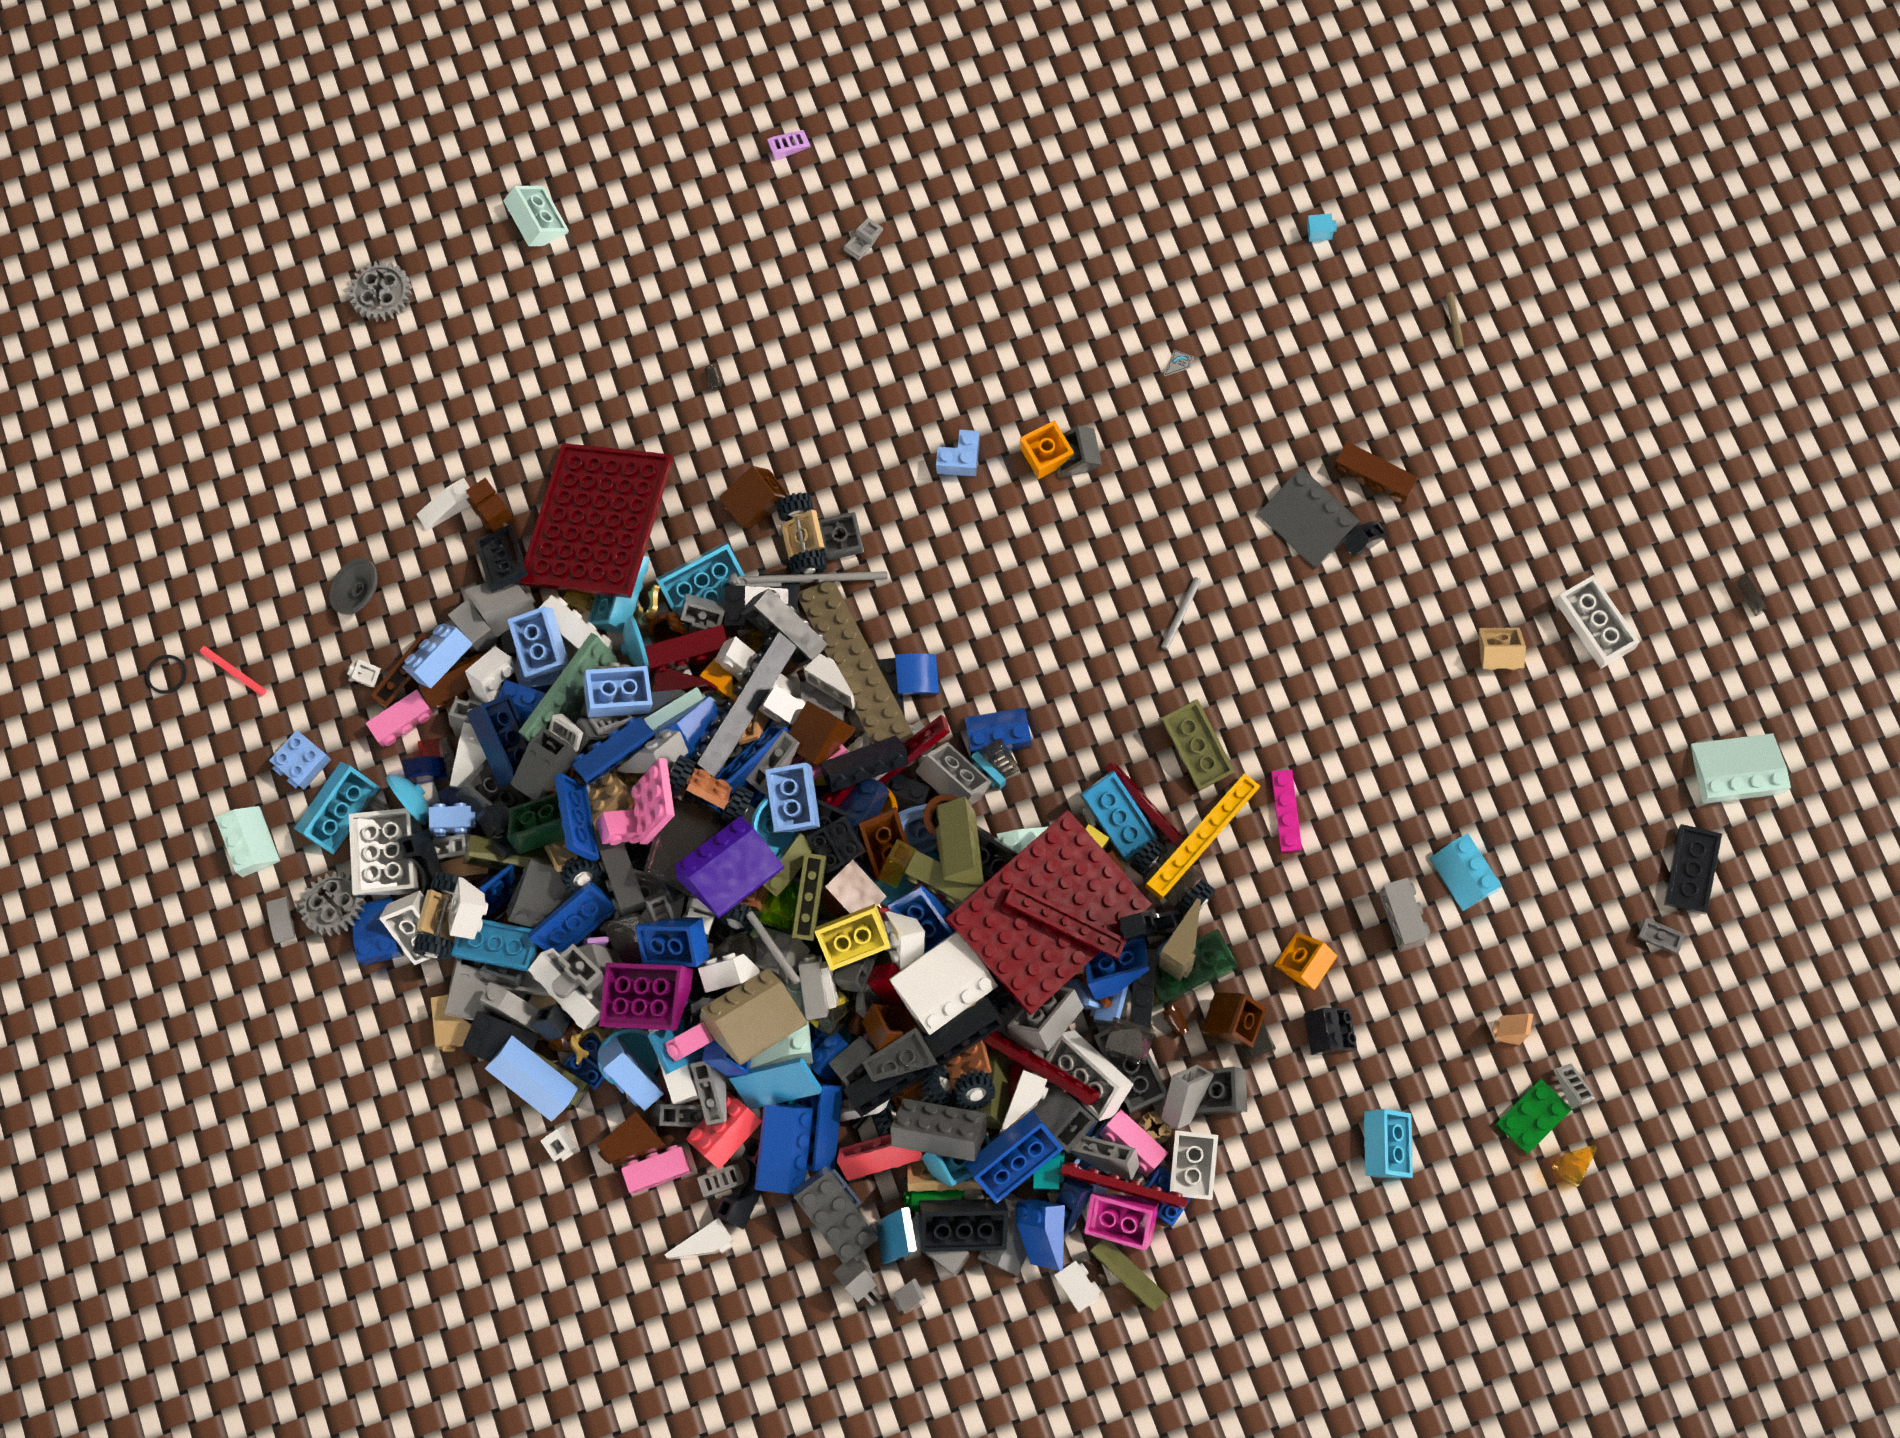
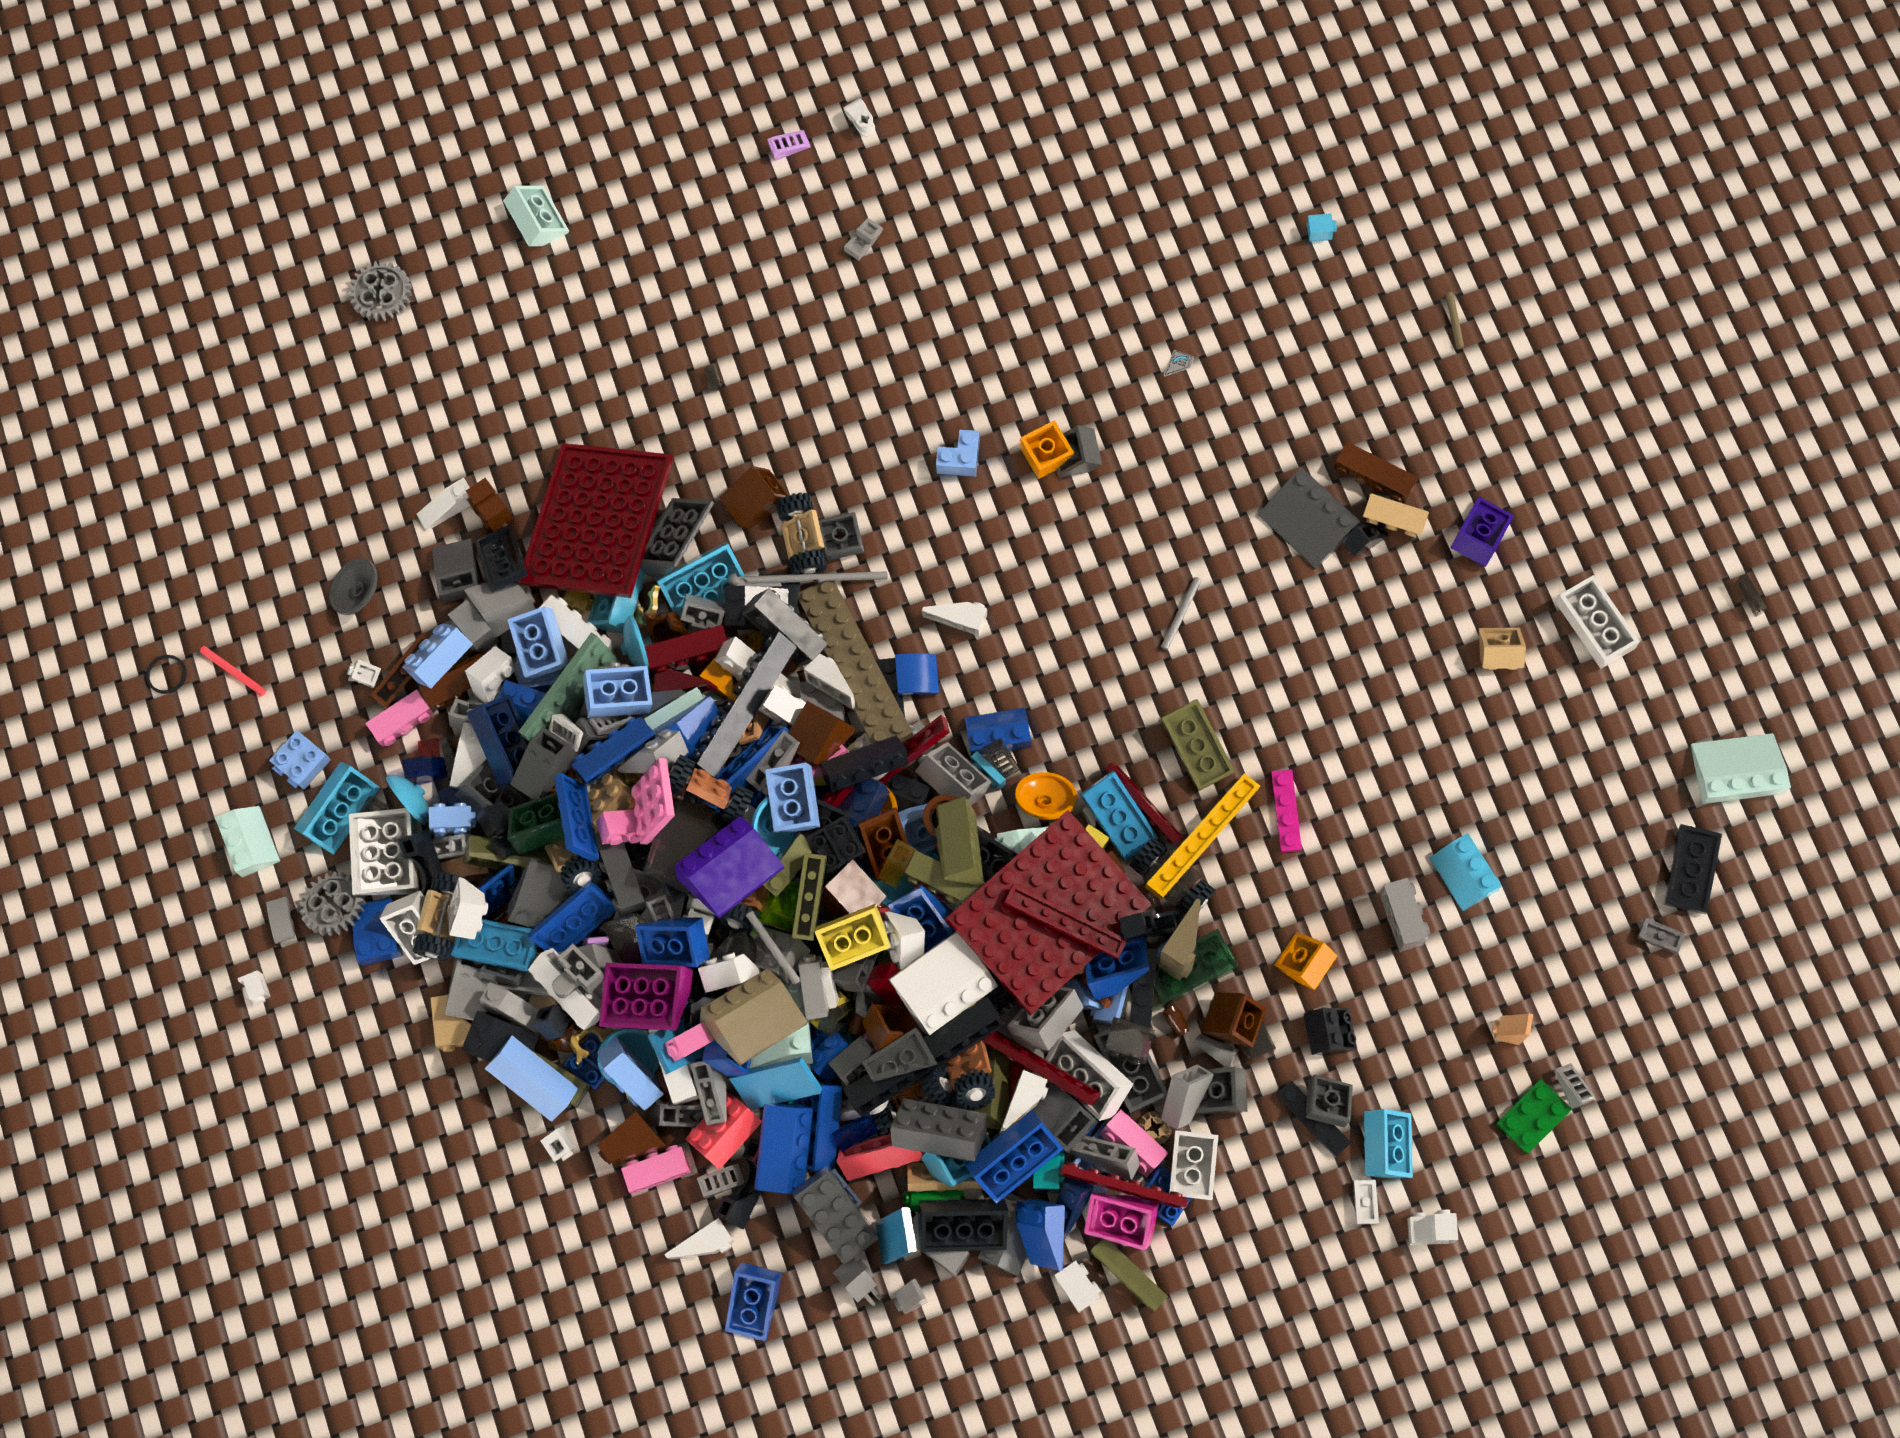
clear yellow slope [1552,1145,1598,1187] -> none
none -> white brick [238,971,271,1005]
none -> dark grey slope [432,538,481,603]
none -> dark grey slope [640,498,714,577]
none -> blue slope [725,1262,783,1341]
none -> clear blue plate [832,1113,879,1152]
none -> white piece [843,98,875,136]
none -> white slope [922,602,987,636]
none -> light orange dish [1015,772,1077,820]
none -> light grey slope [1194,1034,1239,1067]
none -> black plate [1276,1080,1351,1158]
none -> dark grey brick [1306,1075,1353,1127]
none -> white plate [1353,1180,1379,1225]
none -> tan slope [1363,494,1429,538]
none -> white brick [1407,1210,1458,1245]
none -> dark purple slope [1450,497,1514,567]

